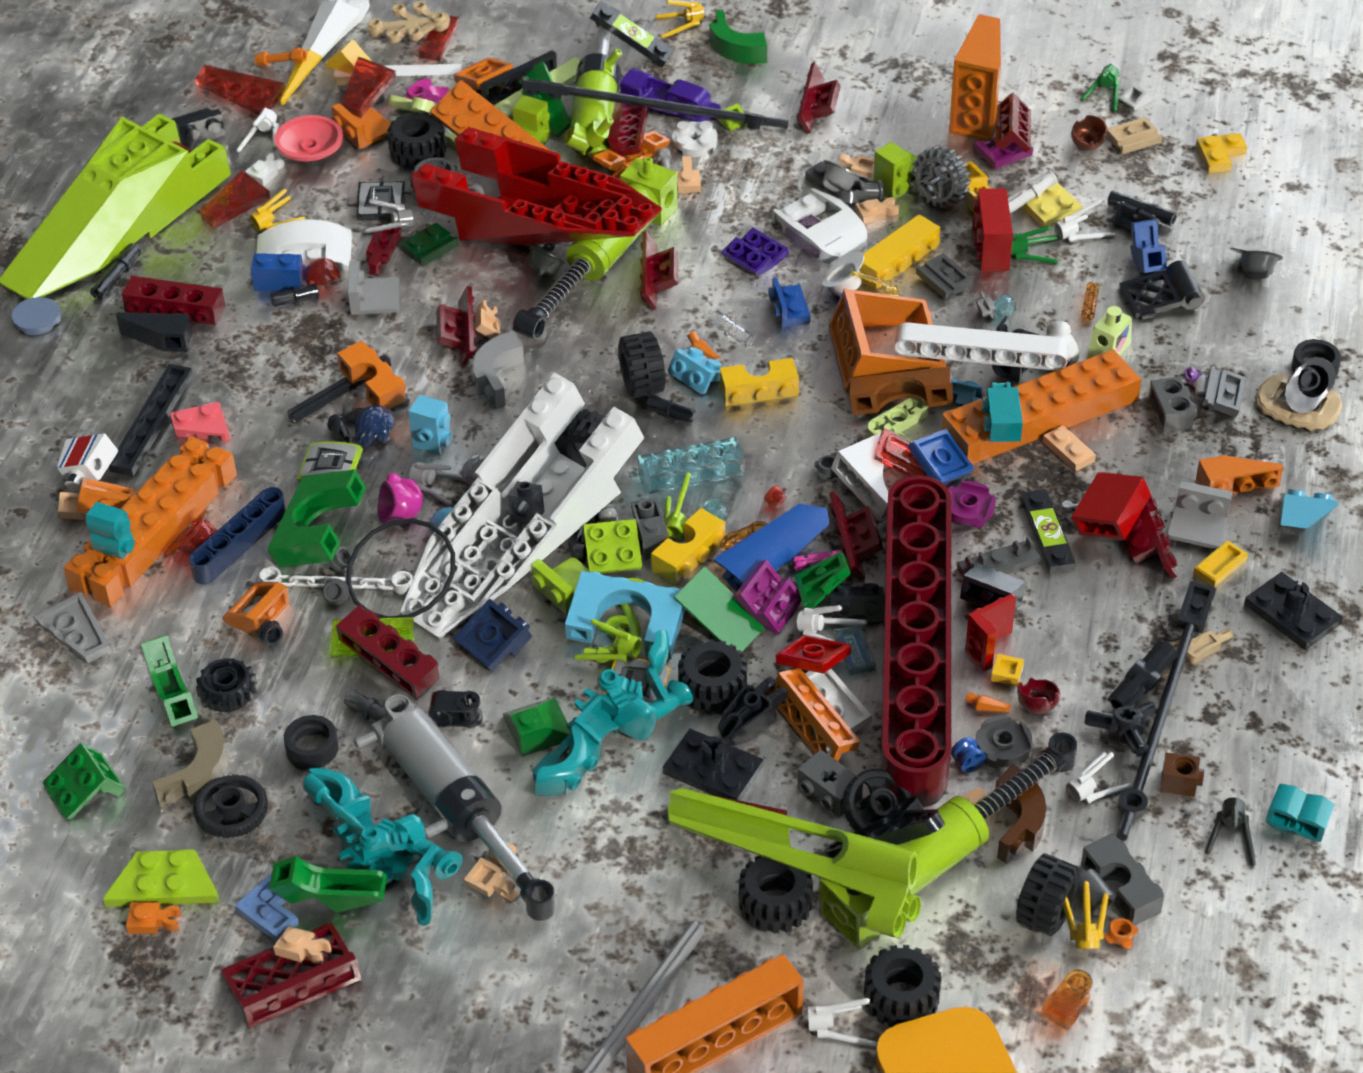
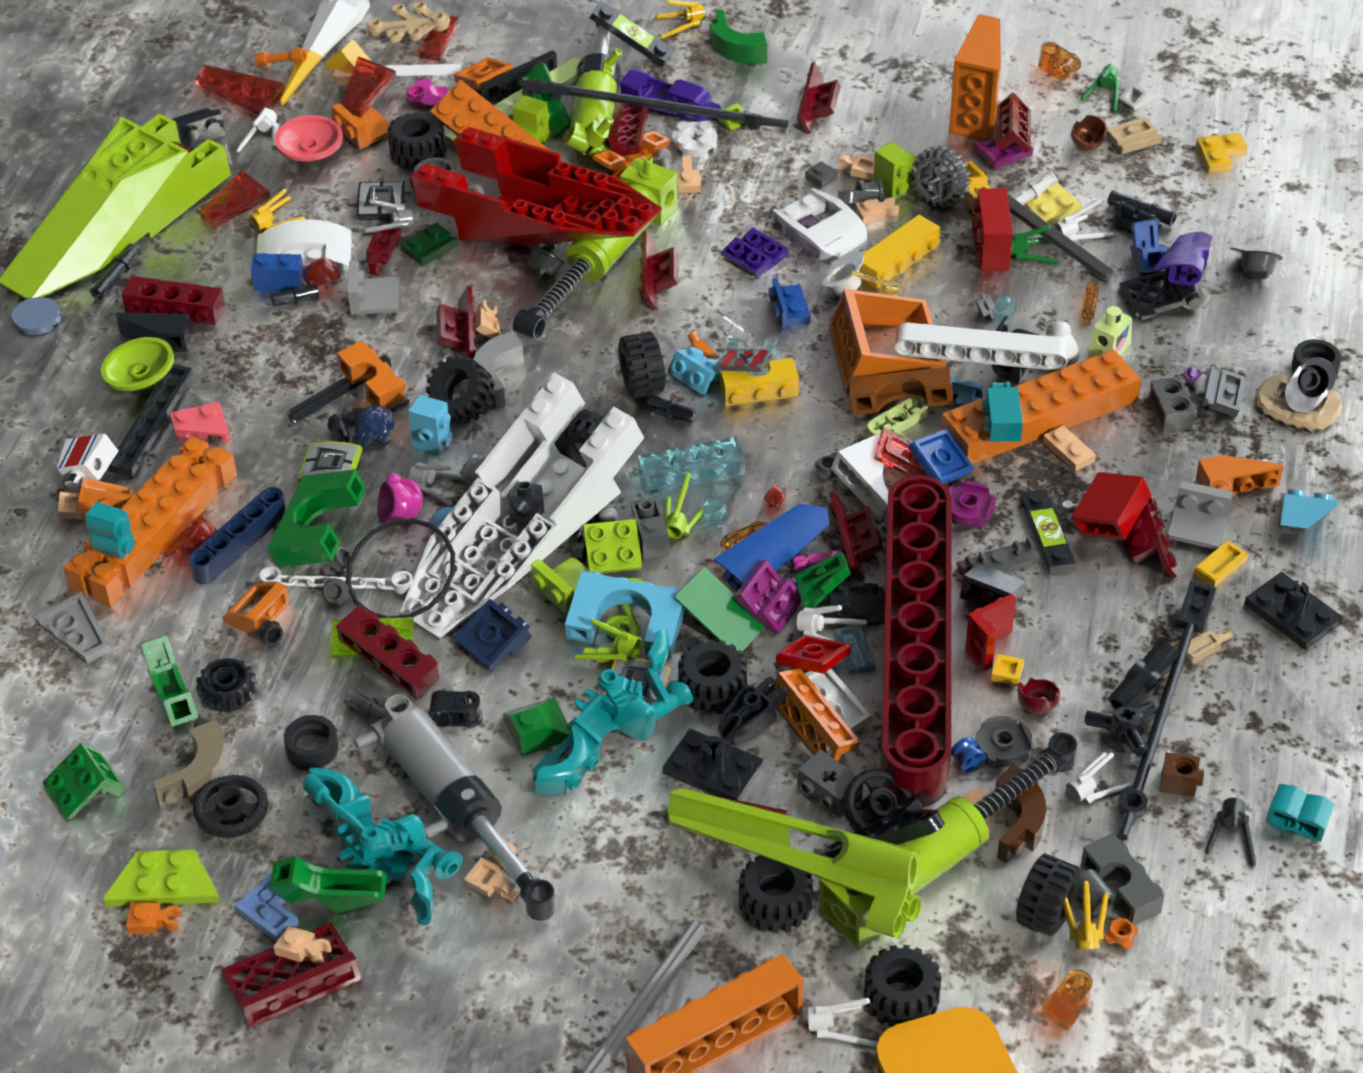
white plate [245,152,285,186] -> none
yellowish green beam [387,94,437,115] -> none
yellow arch [651,508,726,585] -> none
light grey piece [823,160,874,194] -> none
dark grey plate [916,253,973,300] -> none
orange bar [965,692,1011,712] -> none
none -> lime dish [101,337,174,392]
none -> black tyre [426,355,496,424]
none -> clear light blue flag [713,338,778,372]
none -> dark grey axle [1007,194,1114,281]
none -> clear orange piece [1038,42,1081,81]
none -> dark purple panel [1154,231,1213,285]

